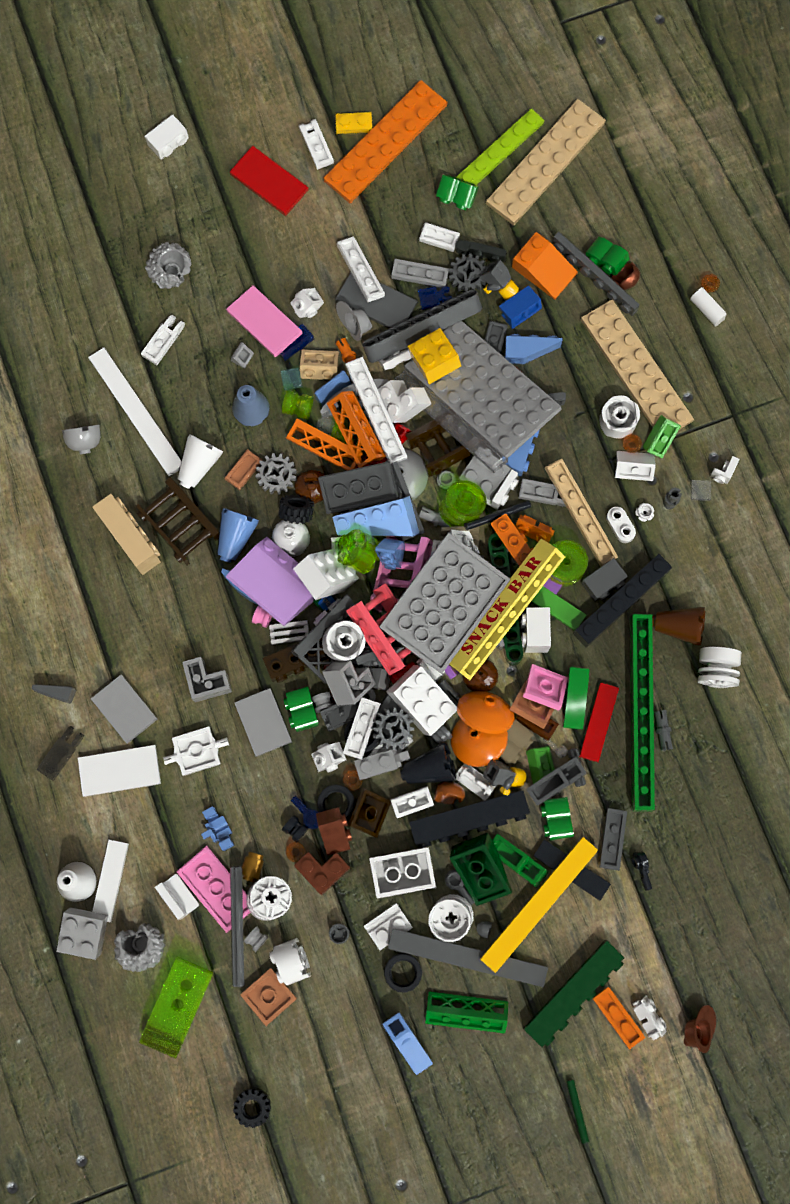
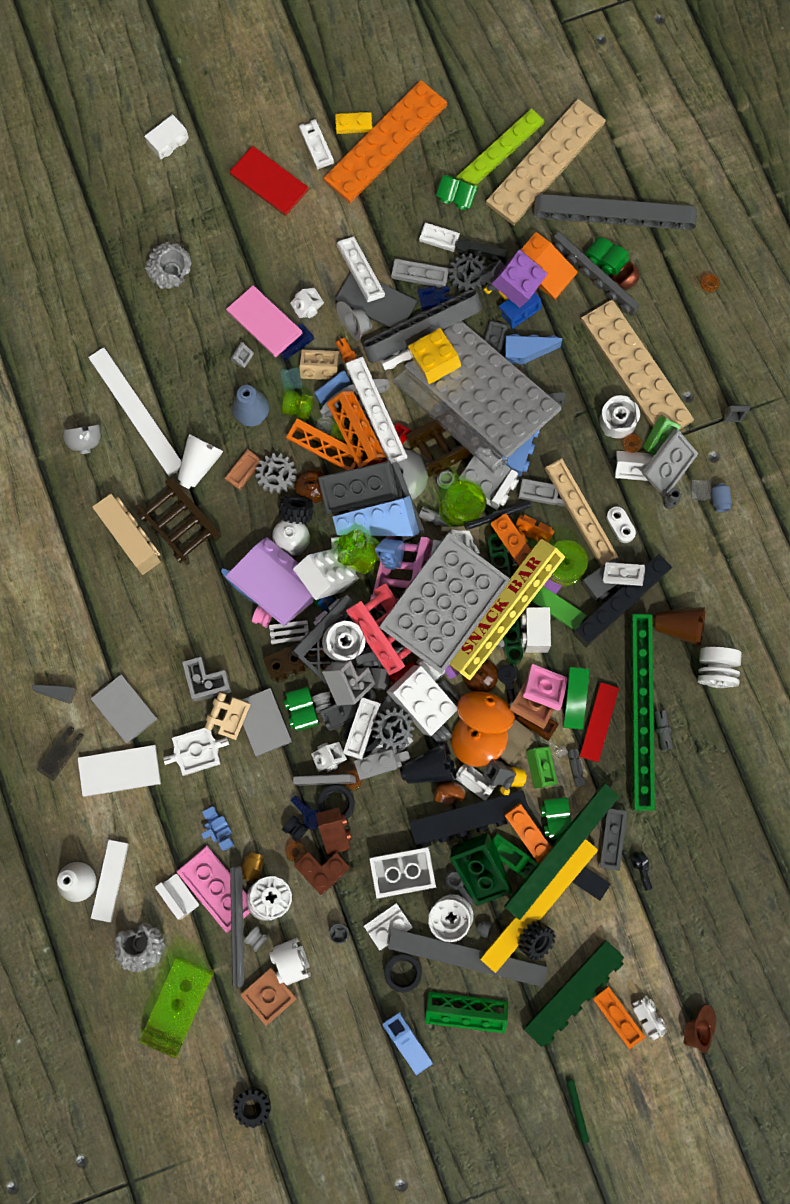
light grey brick [56,907,108,960] -> none
white hinge [141,315,185,365] -> none
medium blue cone [217,508,259,563] -> none
dark brown slope [348,788,391,838] -> none
white brick [377,380,431,423] -> none
white brick [390,786,434,818] -> none
dark grey slope [526,757,588,806] -> none
white plate [636,503,654,522] -> none
white brick [690,287,726,326] -> none
white bracket [710,456,740,484] -> none
none -> tan plate [205,692,251,740]
none -> light grey tile [293,774,356,786]
none -> medium lavender brick [492,249,548,308]
none -> black plate [497,665,516,704]
none -> dark green tile [503,783,620,920]
none -> orange plate [504,803,551,863]
none -> black tyre [518,920,556,960]
none -> dark grey beam [534,194,697,230]
none -> white plate [603,562,645,586]
none -> light grey tile [642,429,698,497]
none -> sand blue brick [711,483,732,512]
none -> dark grey slope [723,405,750,422]

